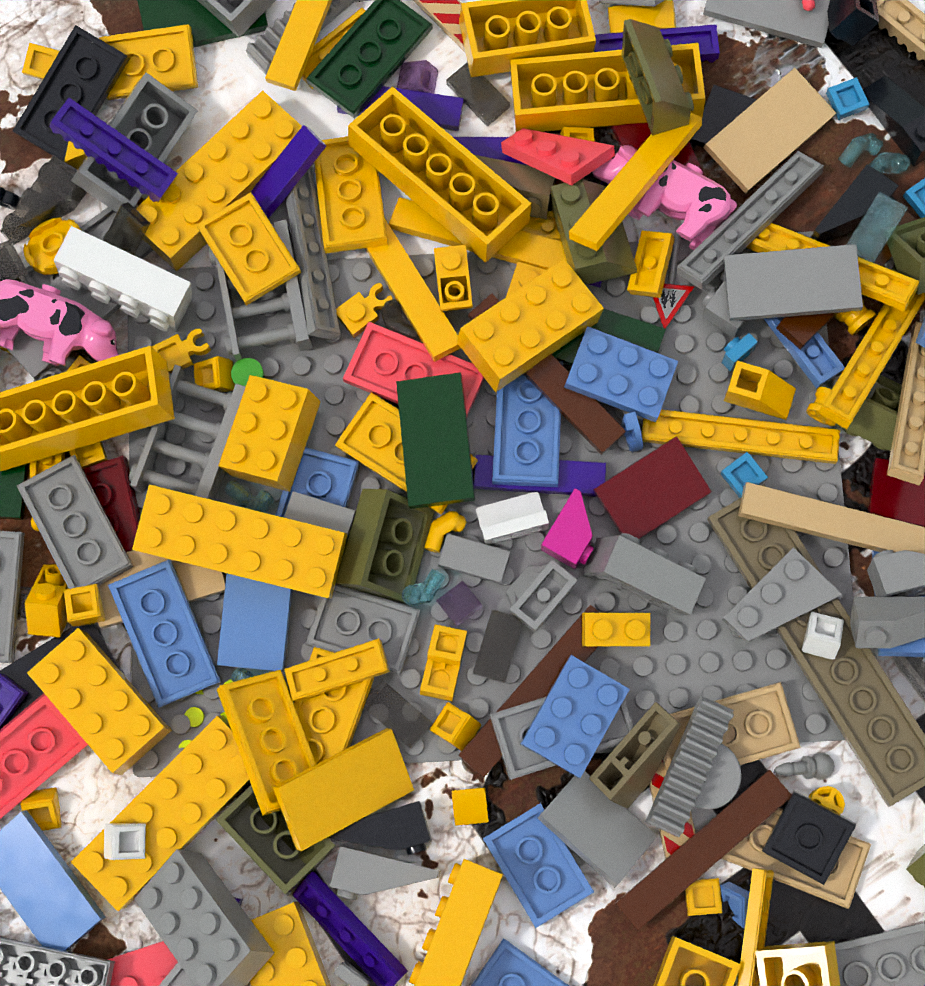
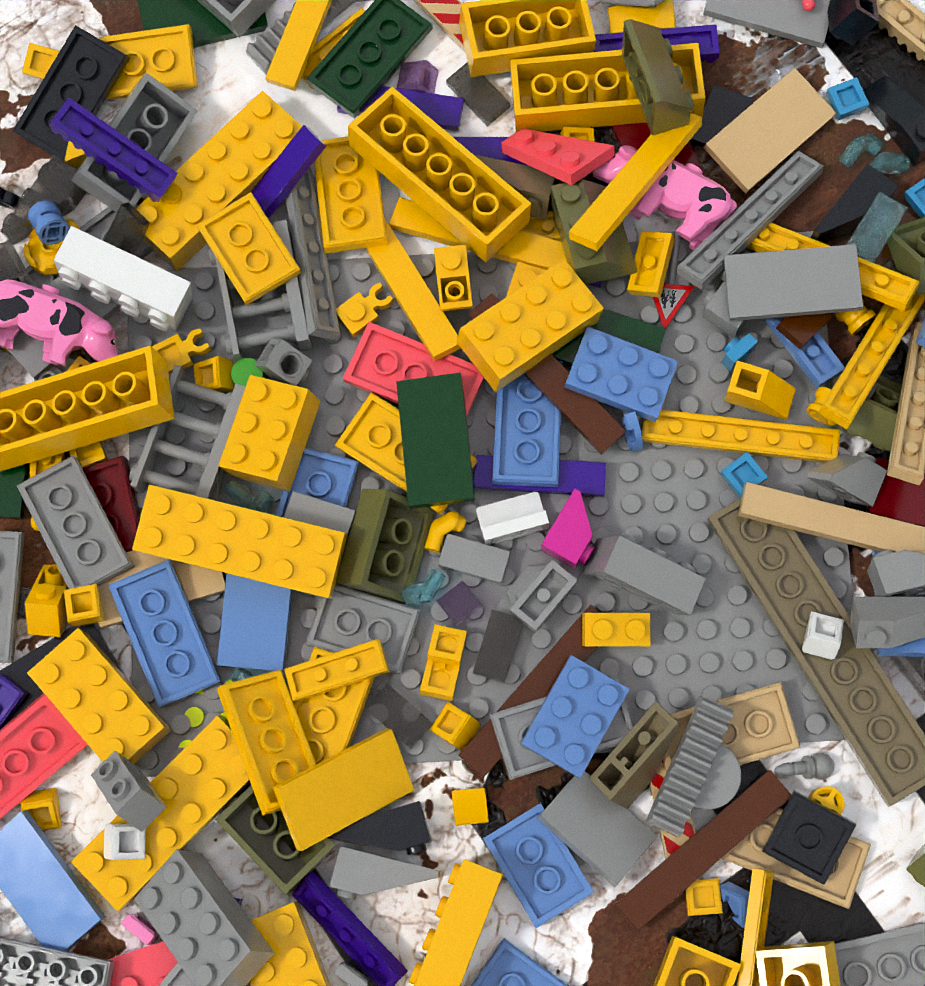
clear smoke arm [381,300,418,340] -> none
dark red tile [593,436,712,539] -> none
light grey wing [722,547,843,643] -> none
none -> medium blue wheel [28,200,69,245]
none -> light grey brick [91,750,166,832]
none -> bright pink tile [121,913,160,945]
none -> light grey brick [254,339,312,386]
none -> light grey slope [807,452,887,507]

